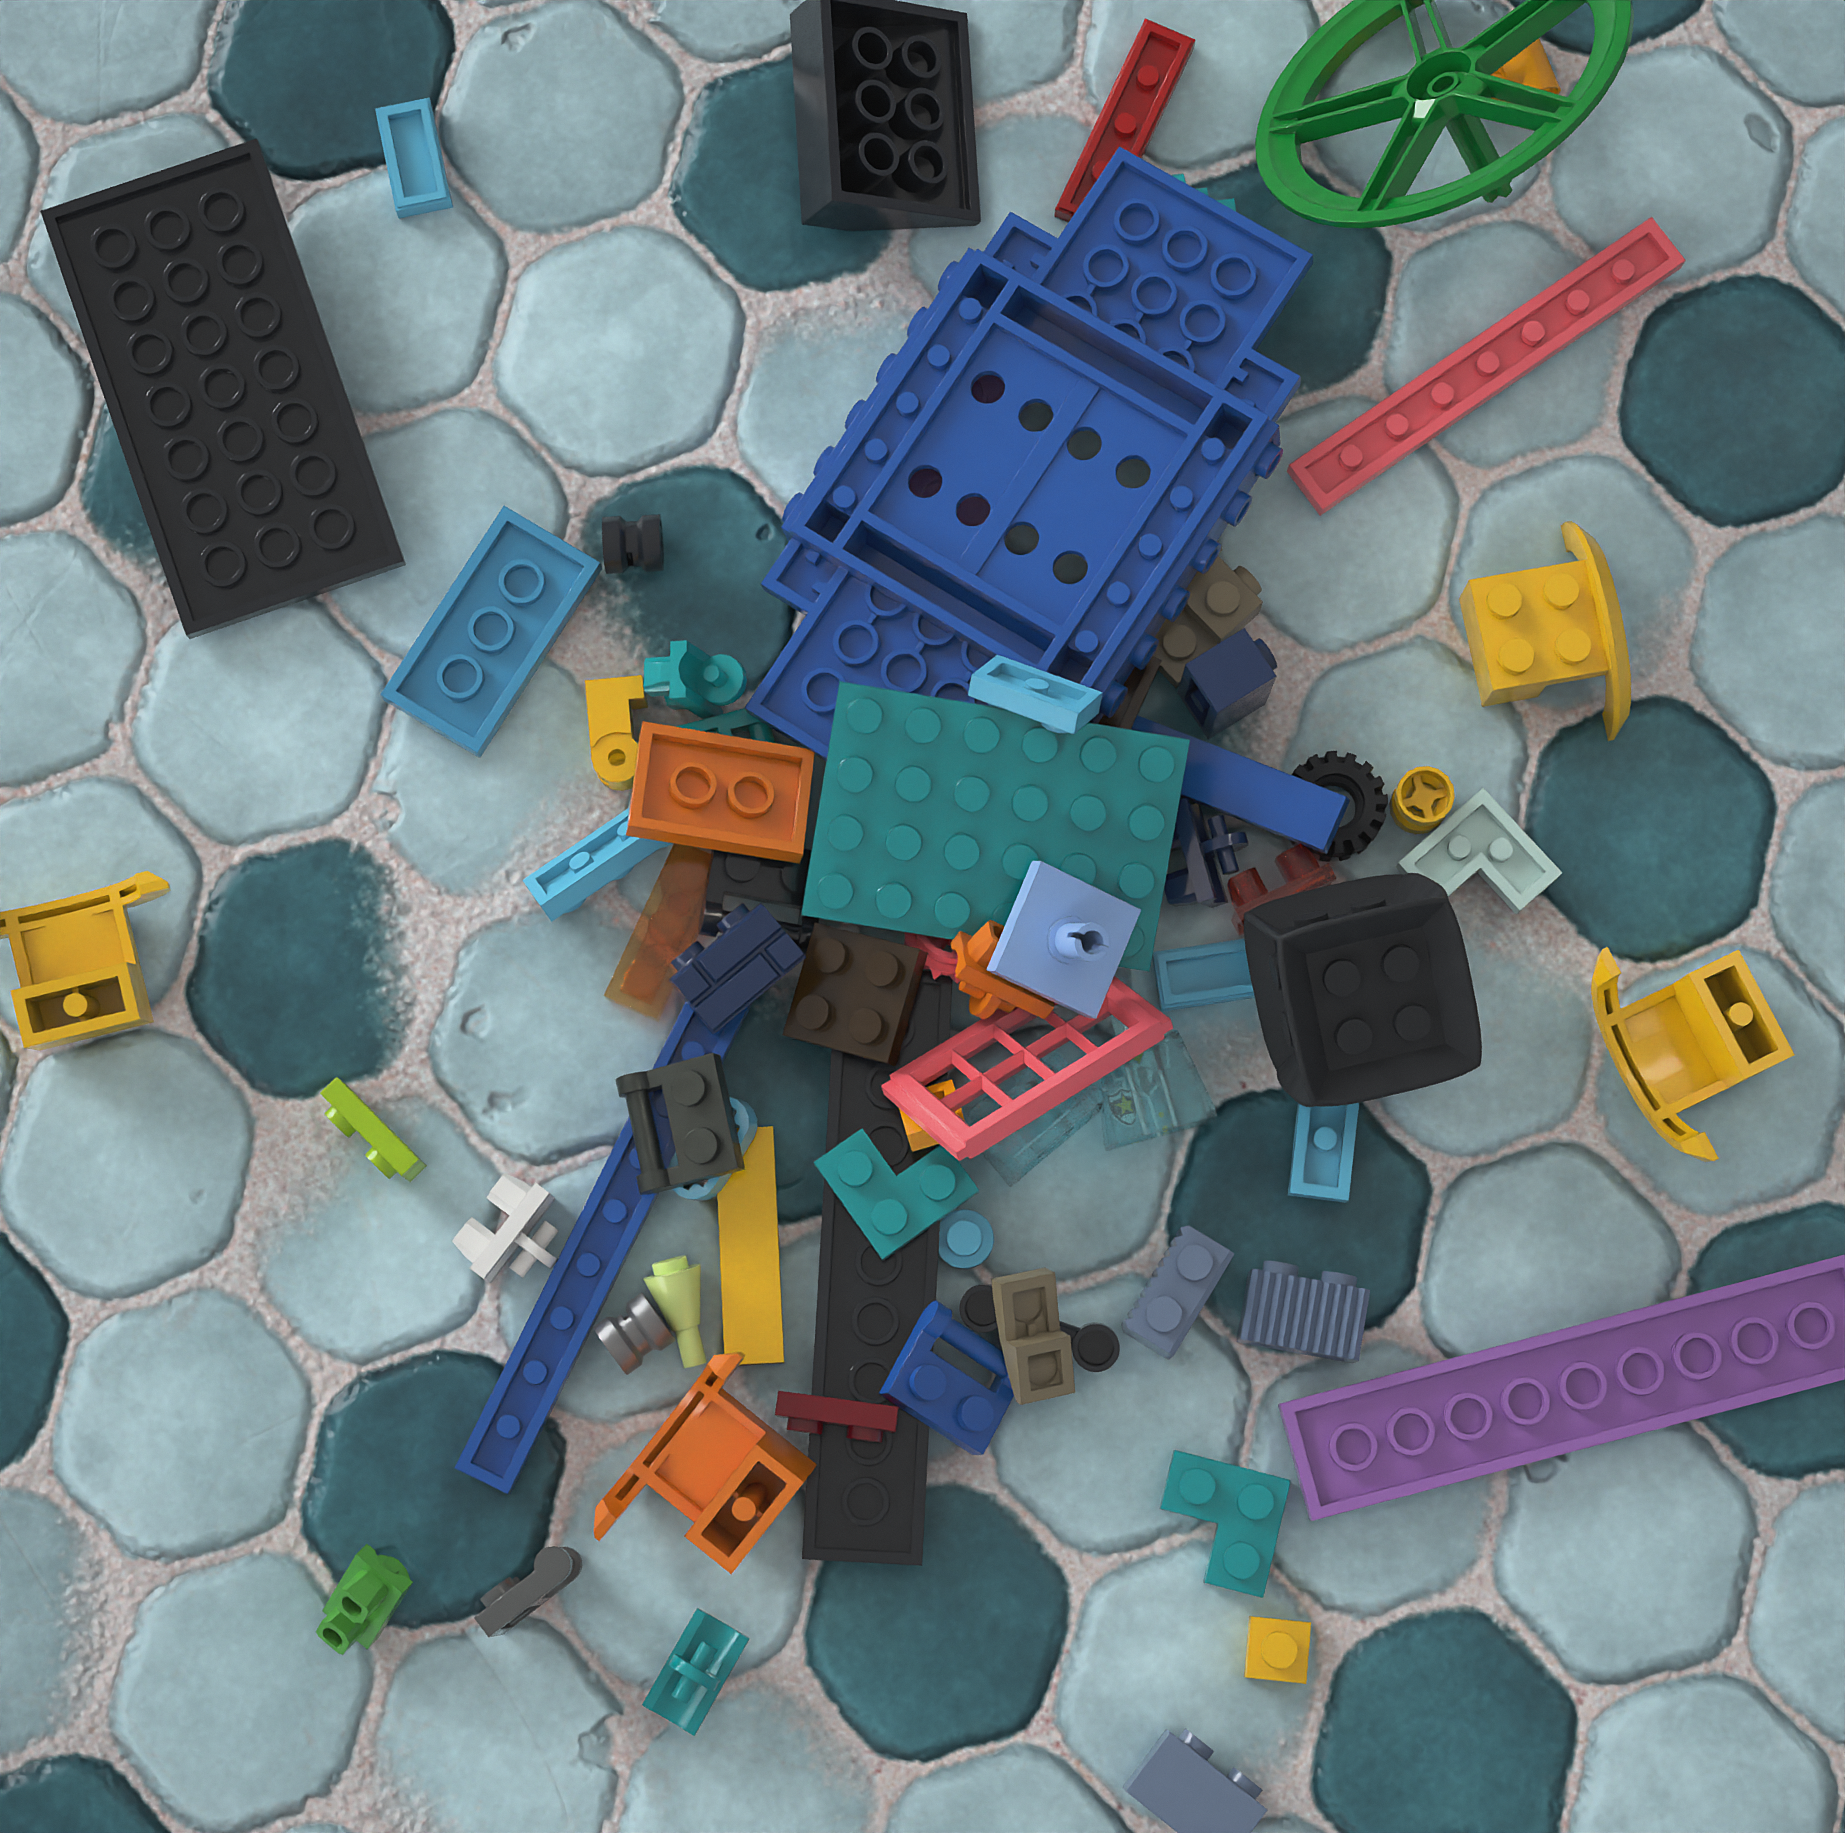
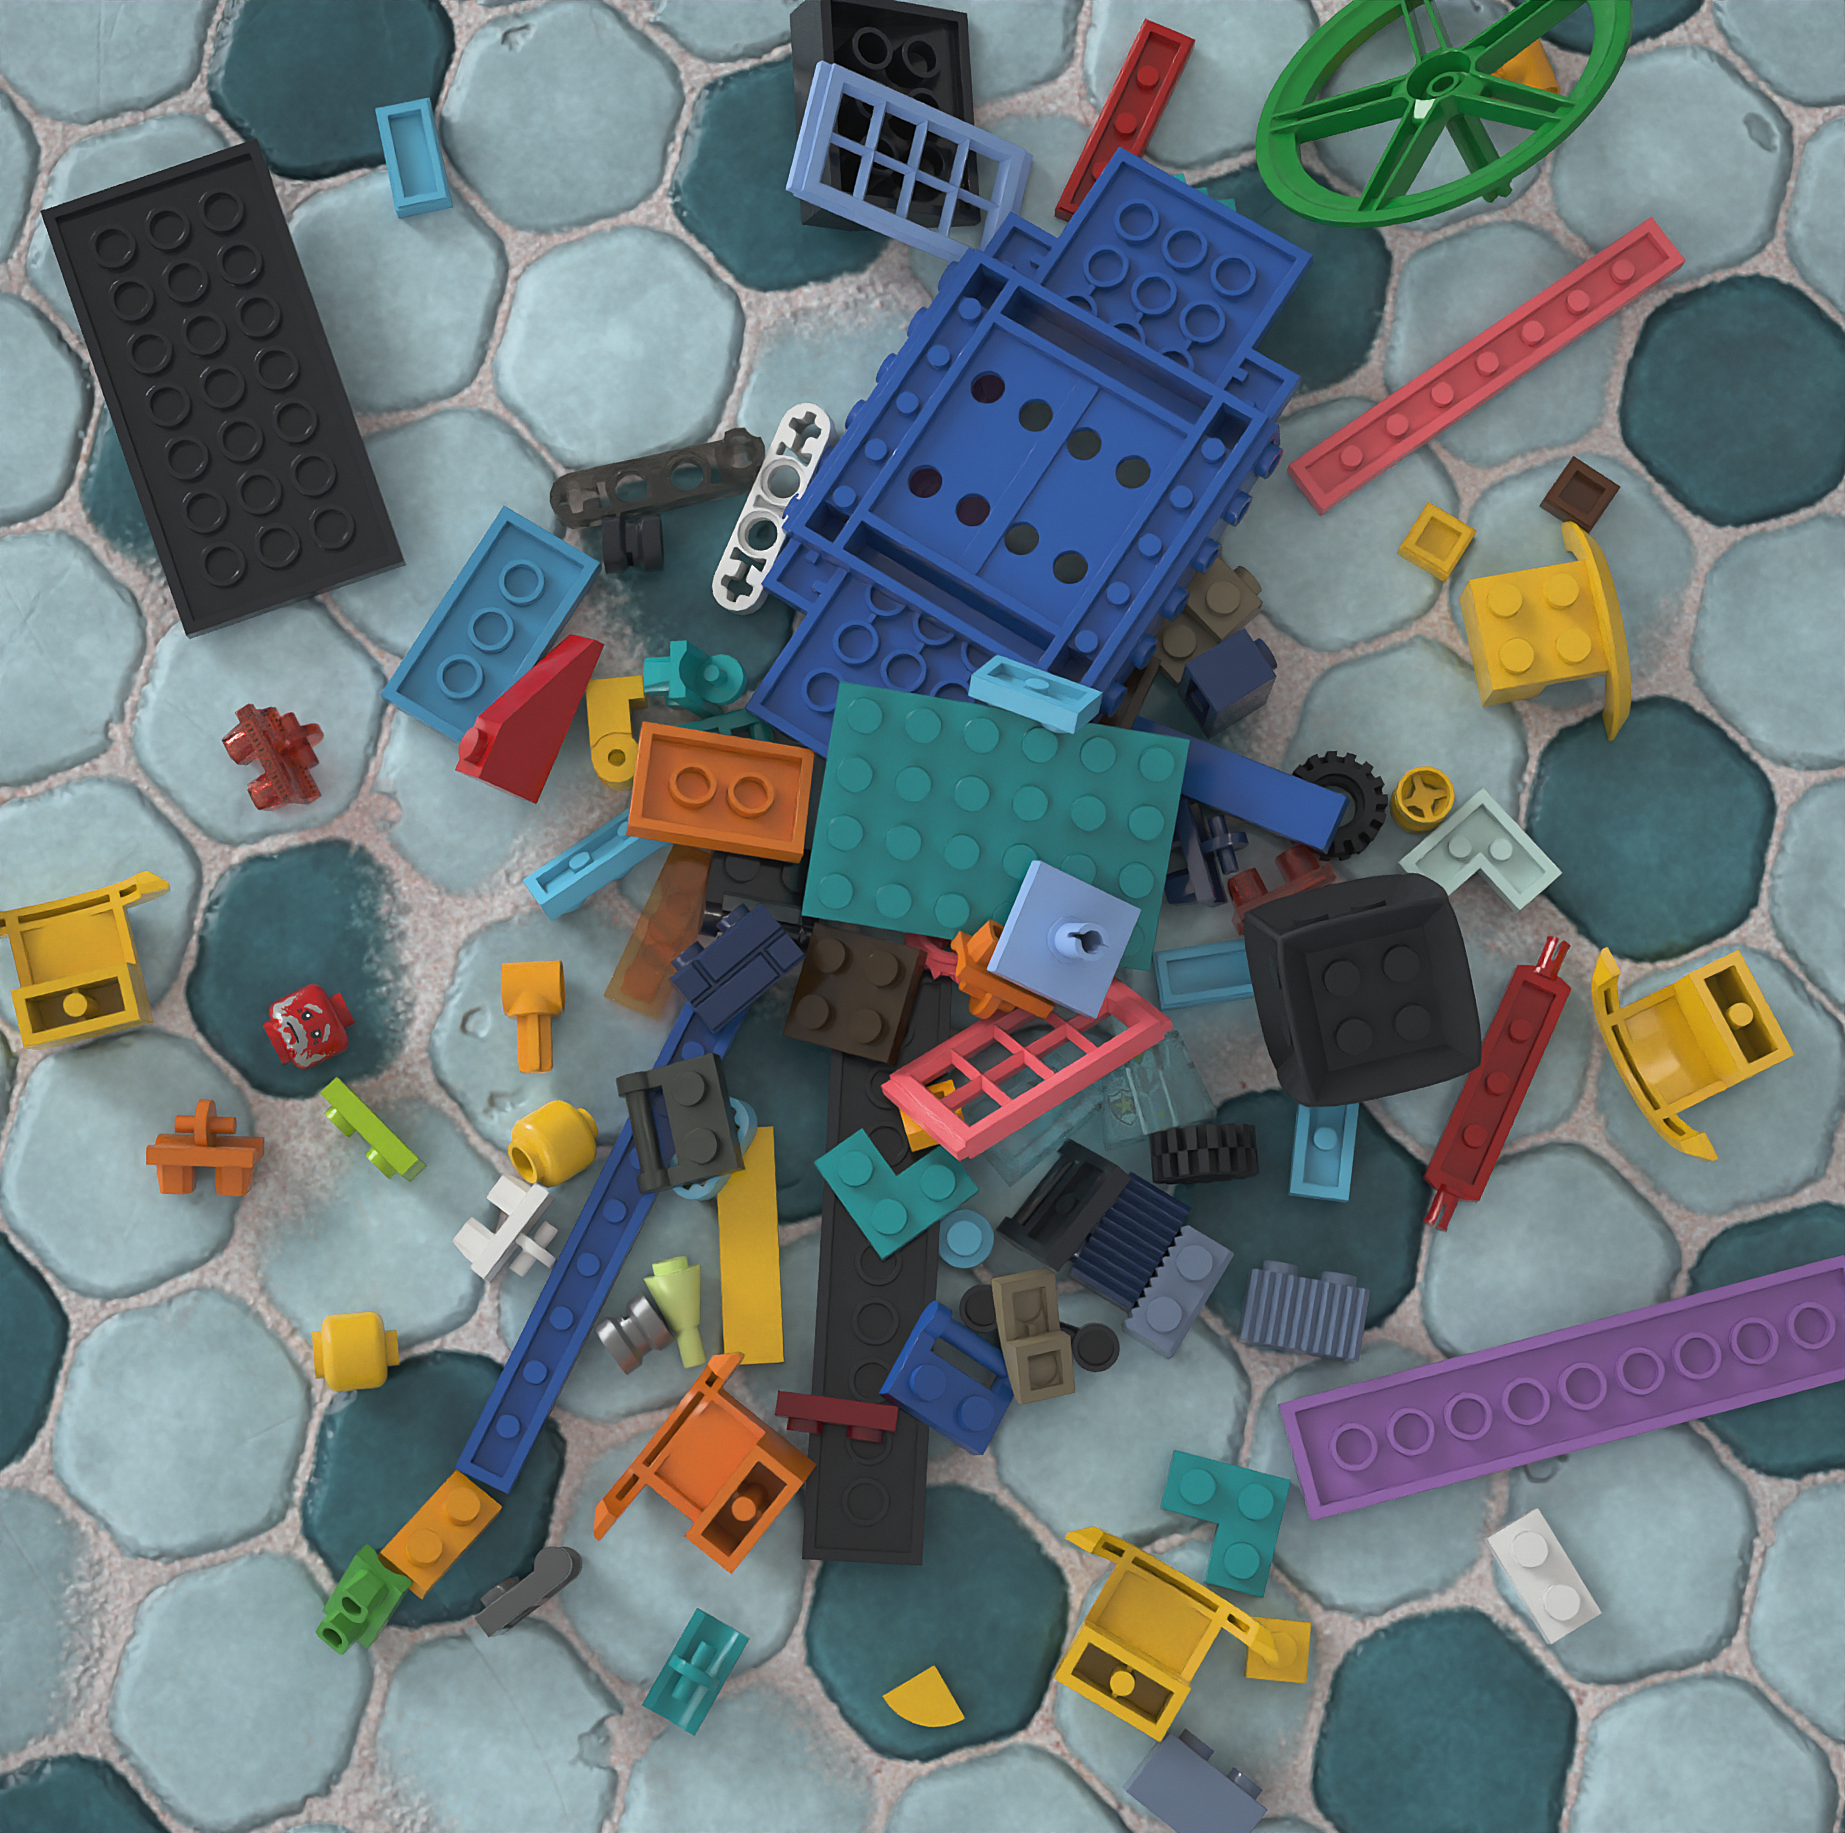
none -> orange hips [146,1099,264,1196]
none -> clear red hips [222,703,324,811]
none -> red head [262,983,355,1070]
none -> yellow head [312,1311,399,1392]
none -> light orange plate [378,1469,502,1600]
none -> red slope [455,634,605,804]
none -> light orange axle [501,960,565,1074]
none -> yellow head [508,1100,598,1187]
none -> clear smoke beam [550,427,766,529]
none -> white beam [712,403,841,615]
none -> light blue piece [786,61,1033,263]
none -> yellow tile [883,1665,965,1727]
none -> black plate [995,1138,1132,1272]
none -> yellow piece [1054,1526,1279,1743]
none -> dark blue brick [1068,1171,1192,1313]
none -> black tyre [1149,1123,1259,1185]
none -> yellow tile [1397,502,1477,582]
none -> red plate [1422,936,1571,1232]
none -> white plate [1484,1508,1602,1644]
none -> reddish brown tile [1539,456,1621,534]

